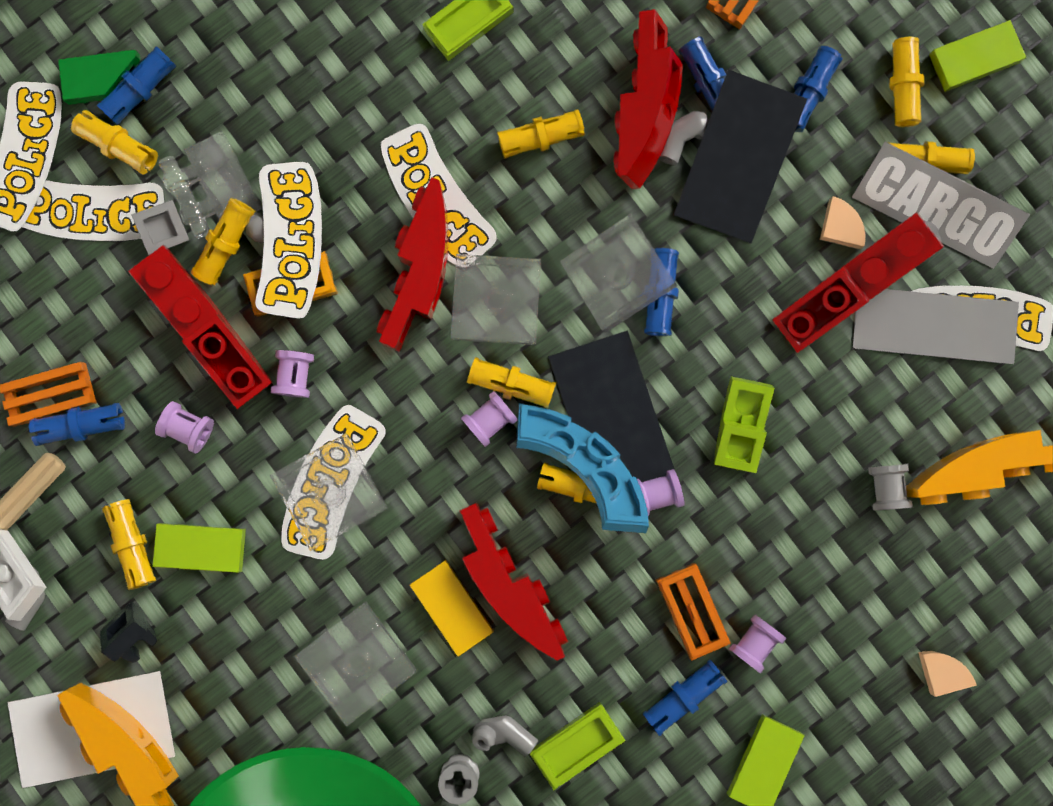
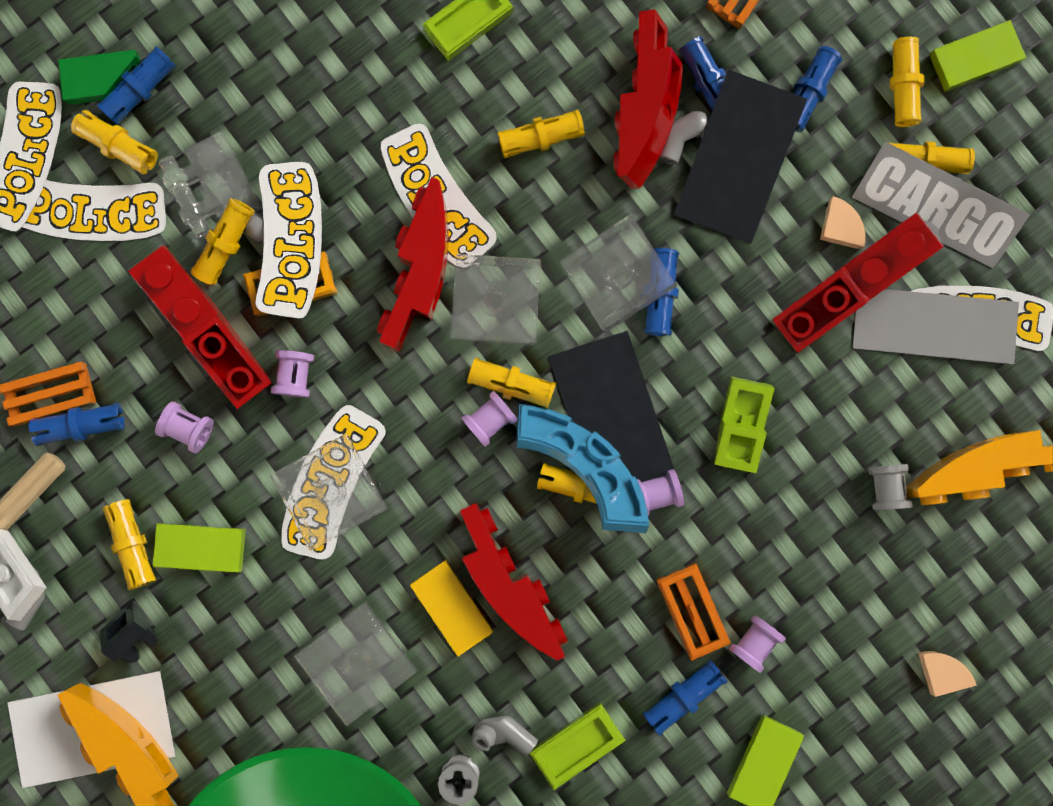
light grey plate [131,200,189,255] -> none

